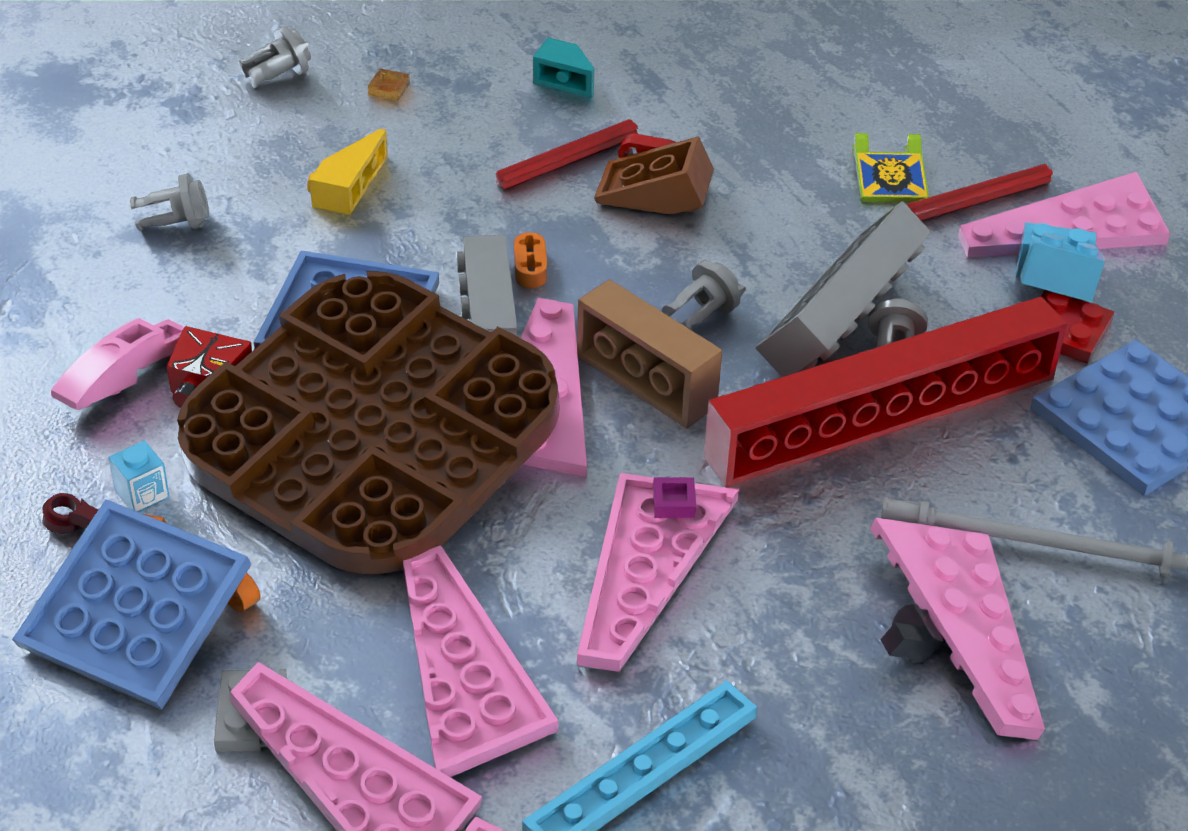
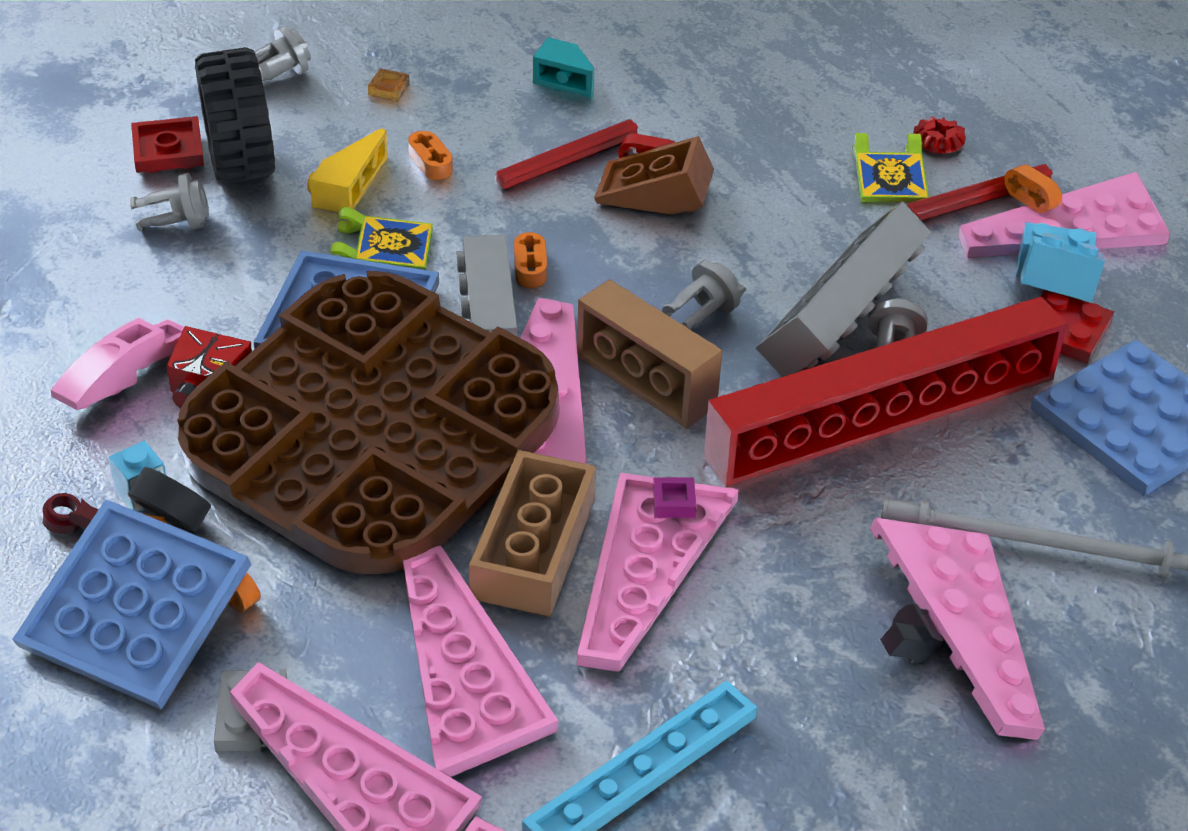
none -> black tyre [127,467,211,534]
none -> red plate [131,116,205,173]
none -> black tyre [195,47,275,184]
none -> flag [330,207,433,270]
none -> orange beam [408,131,453,180]
none -> medium nougat brick [469,450,596,617]
none -> red gear [913,116,966,153]
none -> orange beam [1004,164,1062,213]

